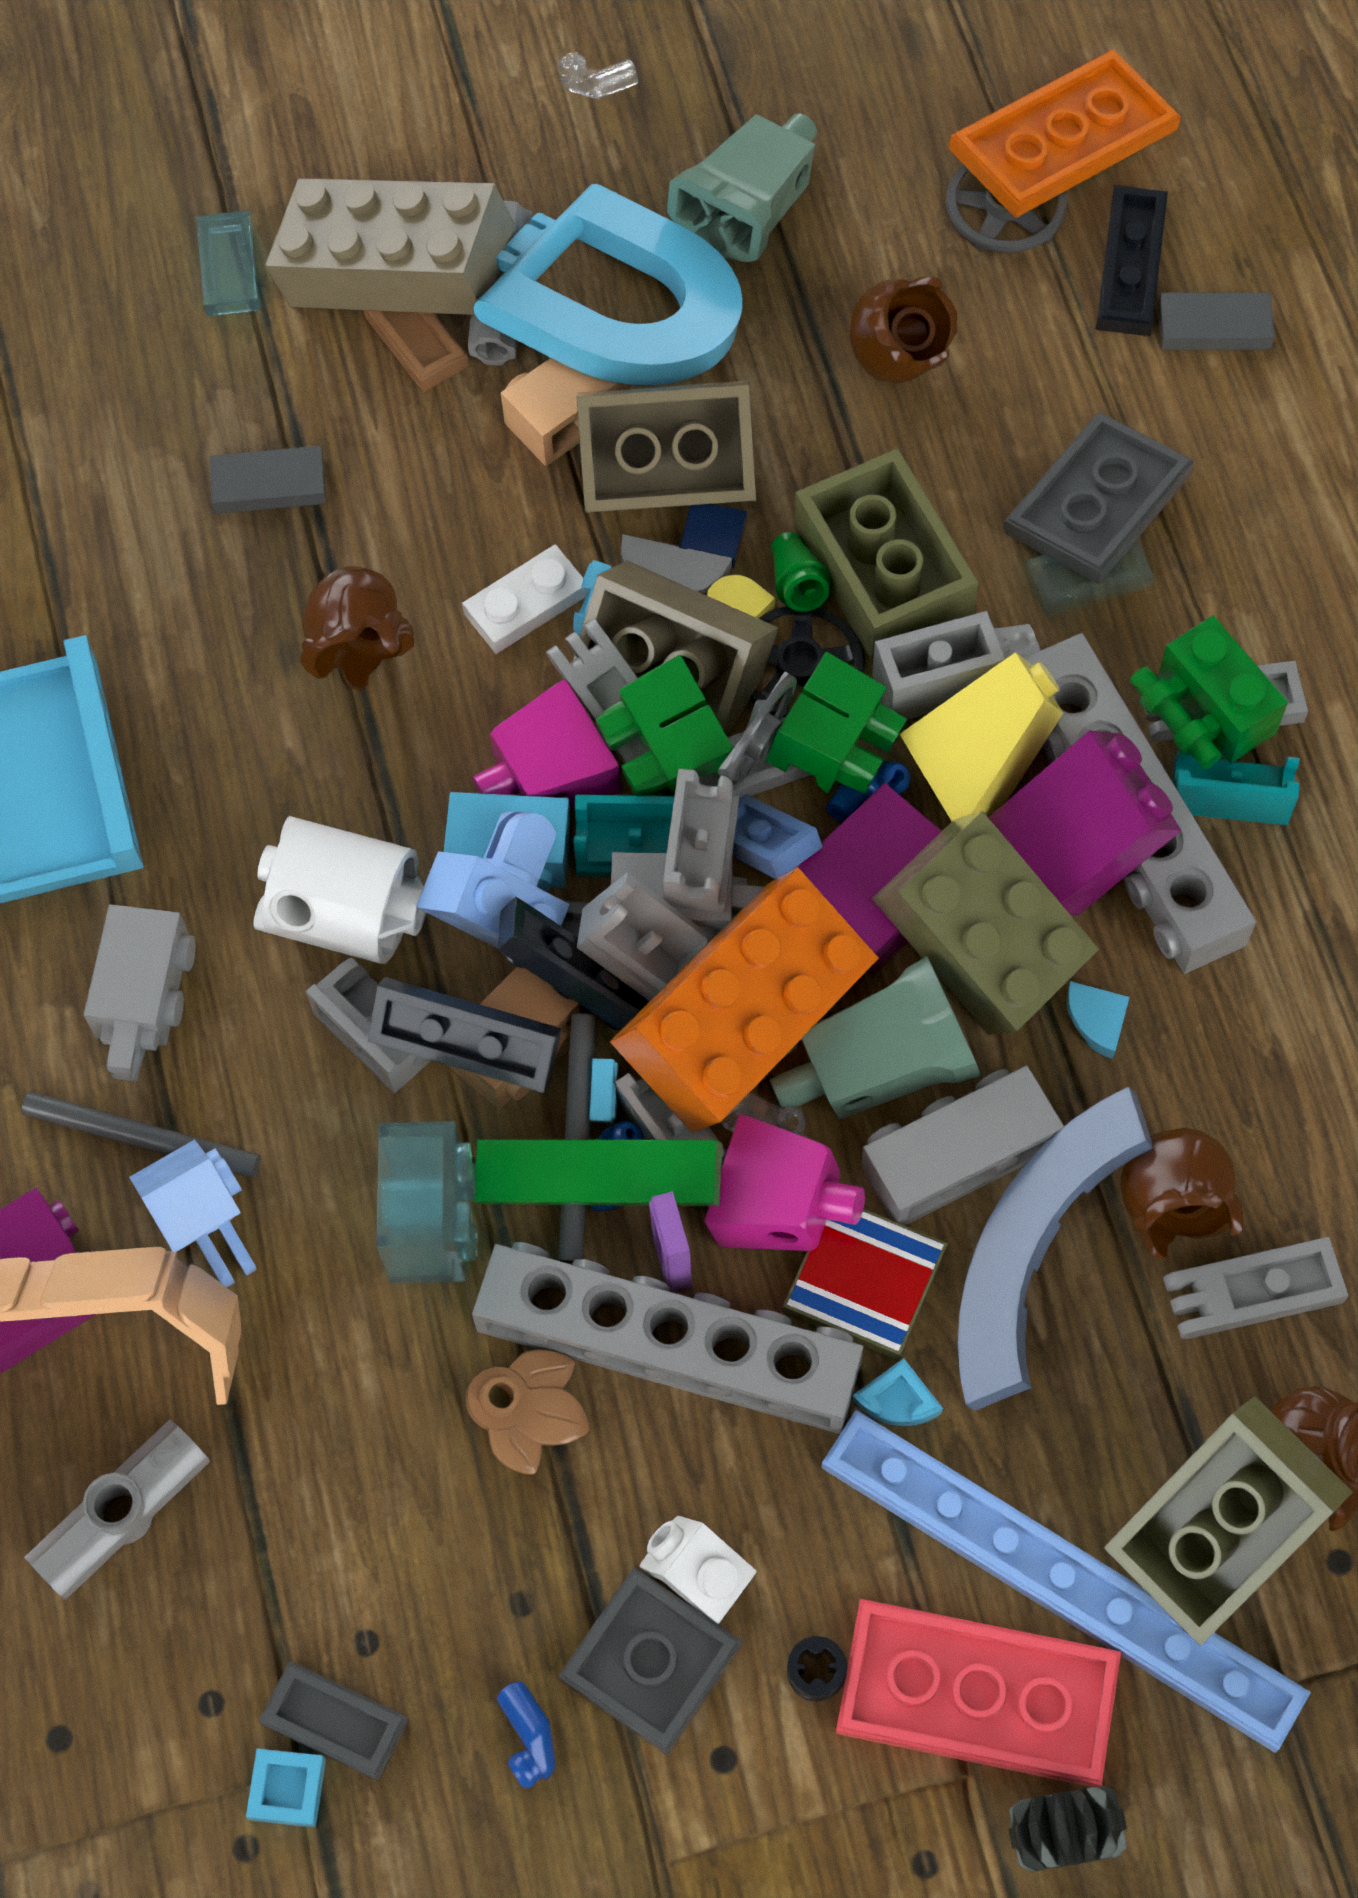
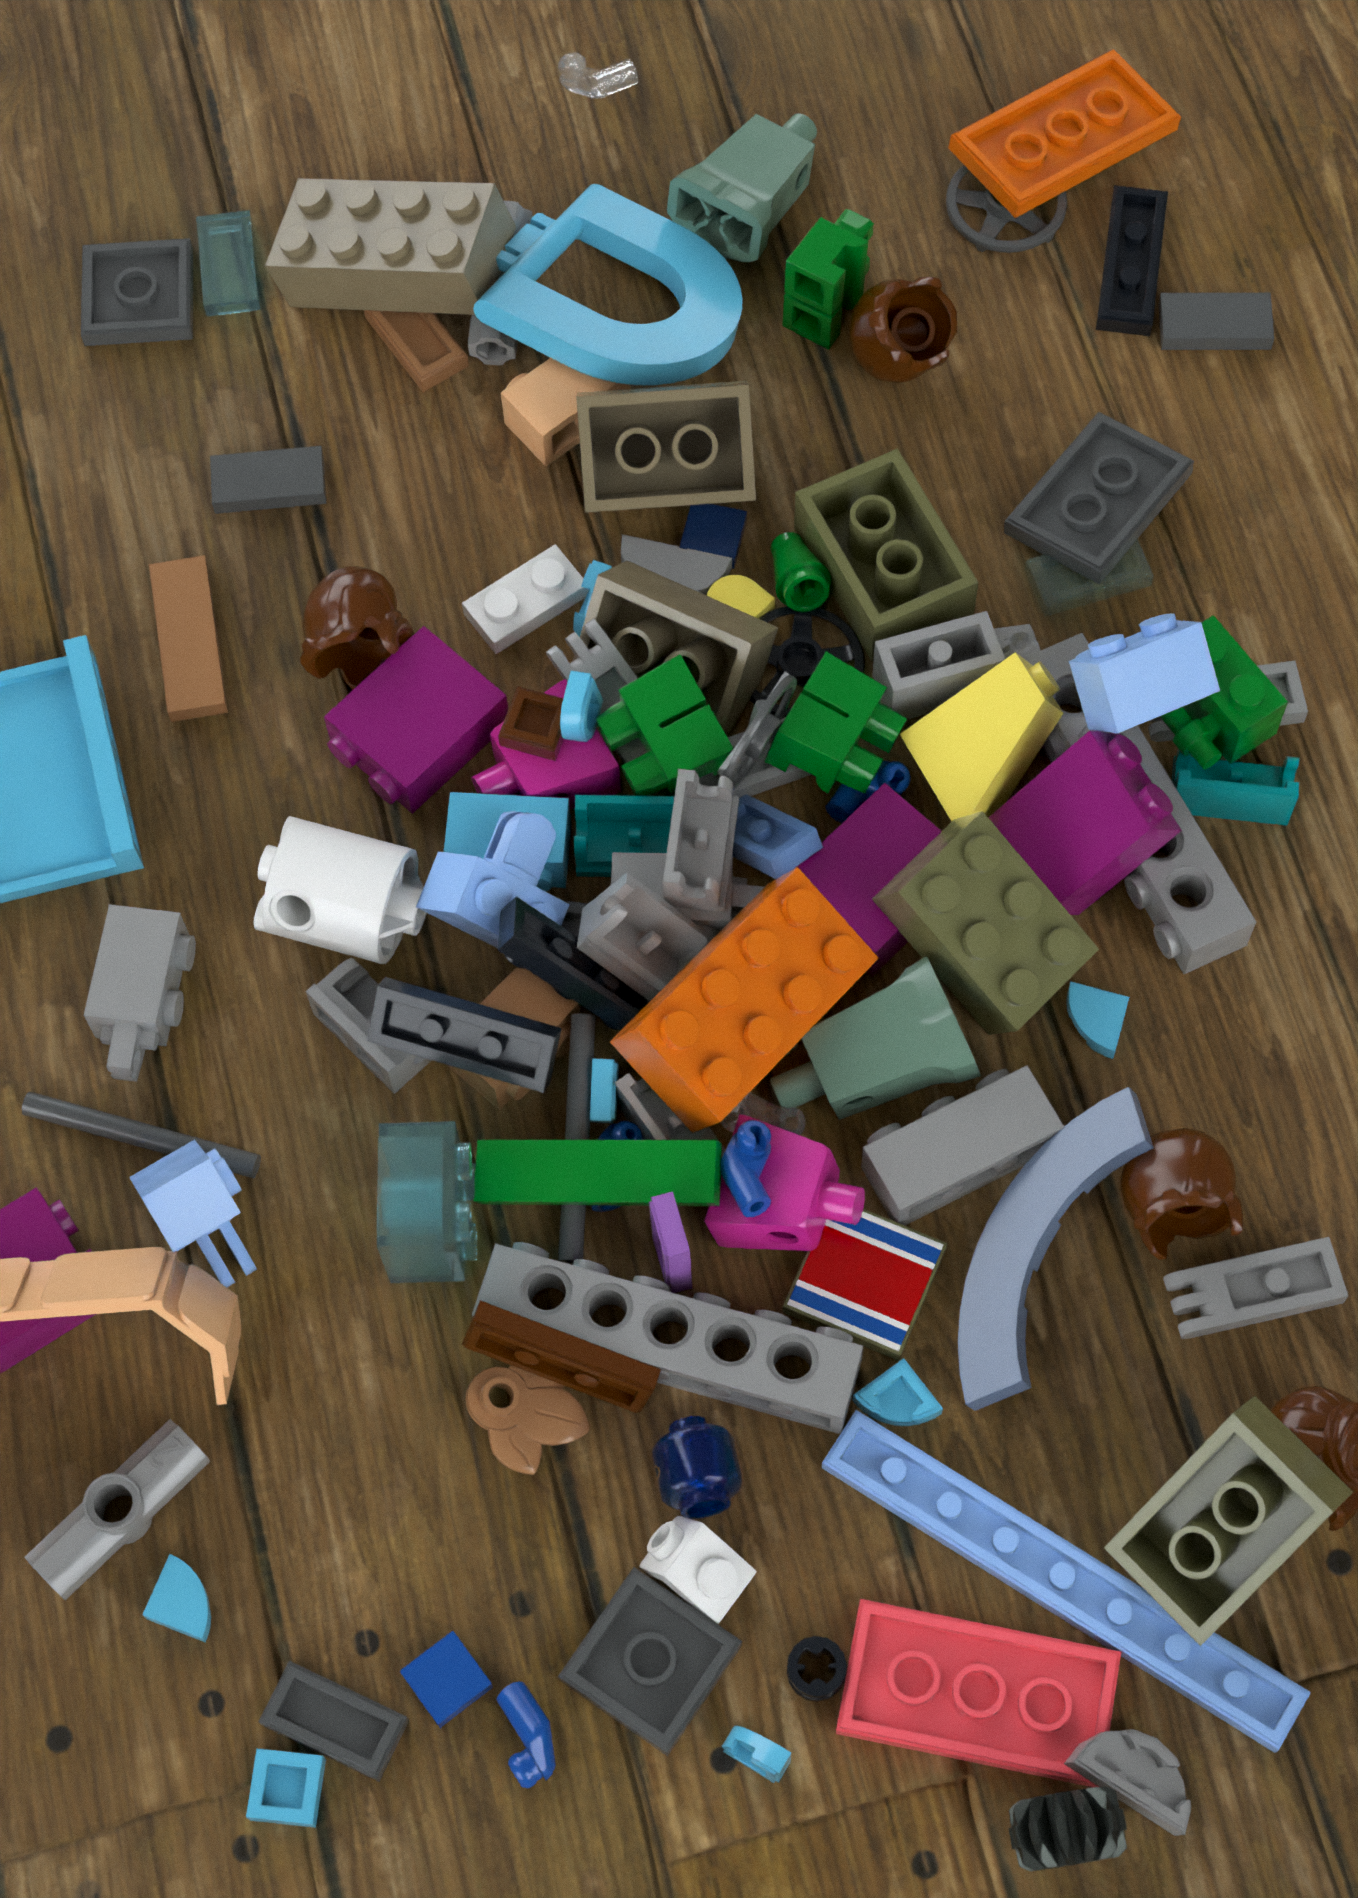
none -> dark grey tile [81,238,193,346]
none -> medium azure tile [142,1554,211,1643]
none -> medium nougat tile [149,555,228,722]
none -> magenta brick [324,626,508,814]
none -> blue tile [400,1631,493,1728]
none -> reddish brown tile [462,1300,661,1413]
none -> reddish brown tile [498,686,564,761]
none -> medium azure tile [560,671,603,742]
none -> clear blue head [652,1416,742,1519]
none -> blue arm [720,1120,772,1217]
none -> medium azure tile [722,1726,791,1783]
none -> green hips [782,209,874,350]
none -> light grey tile [1064,1729,1191,1836]
none -> light blue brick [1069,613,1220,733]

